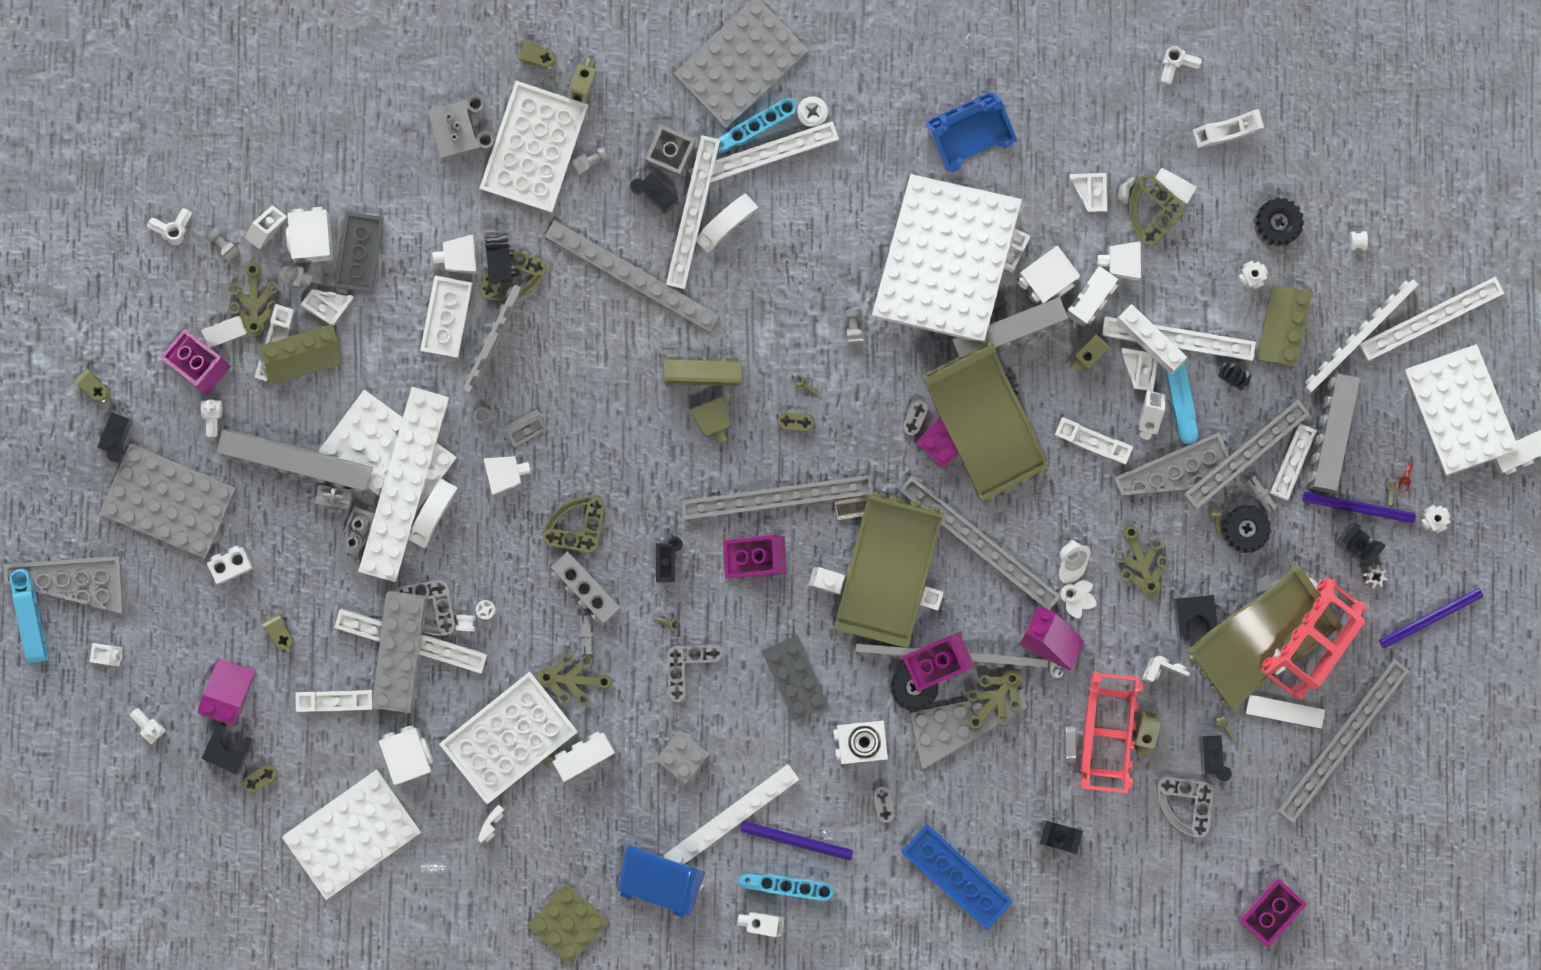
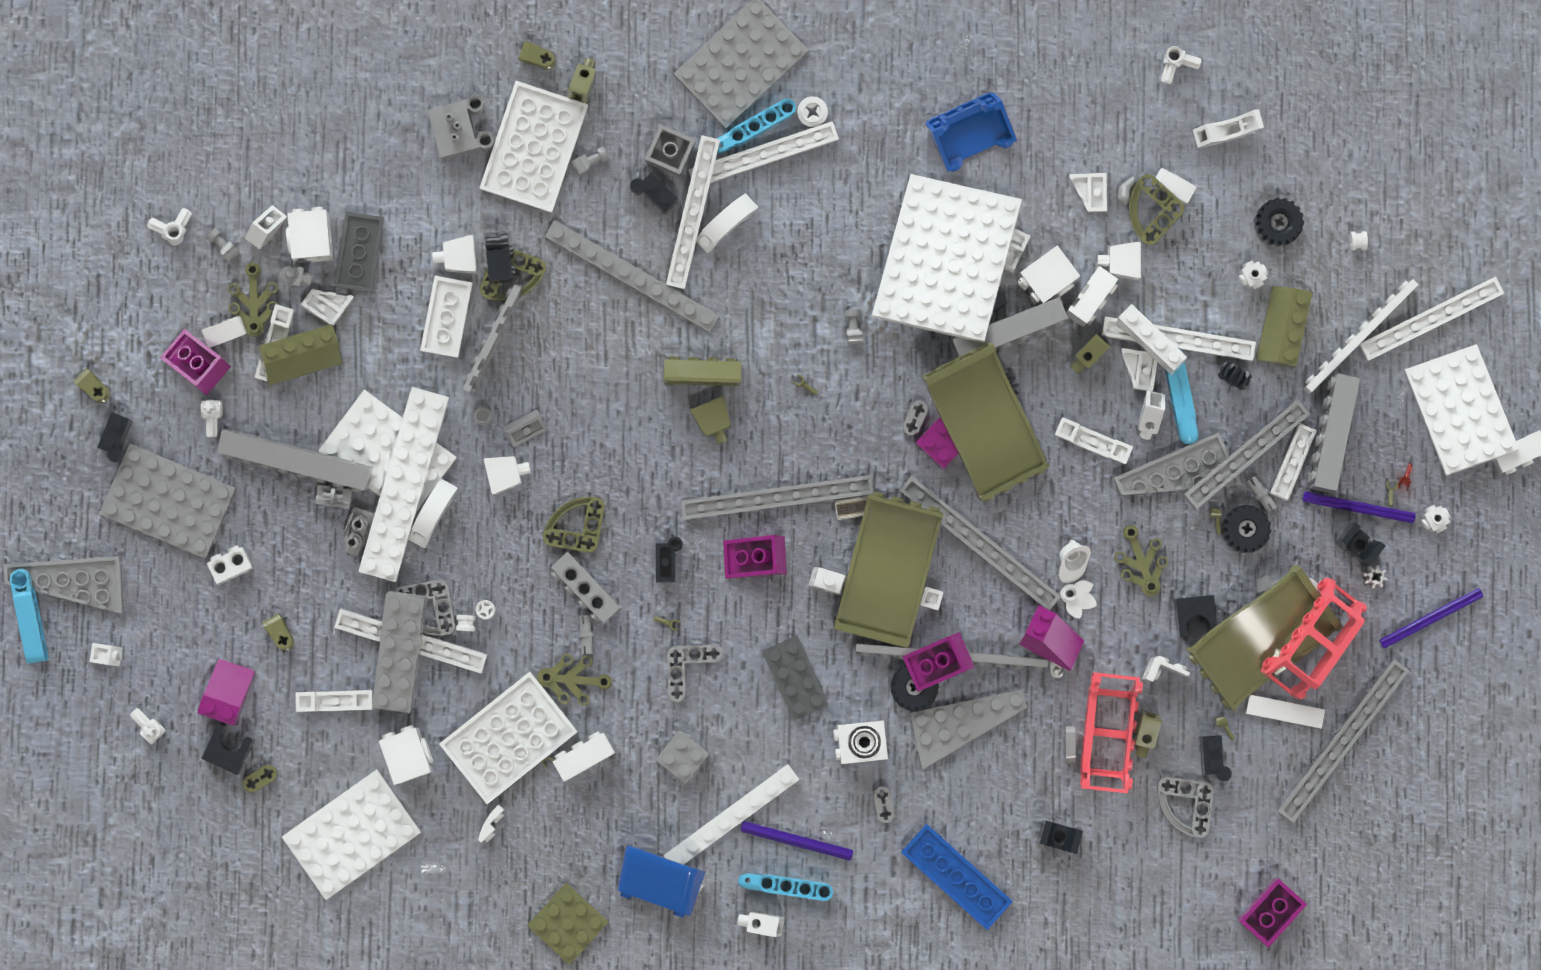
olive beam [778,412,814,432] -> none
olive plant [967,670,1022,732] -> none

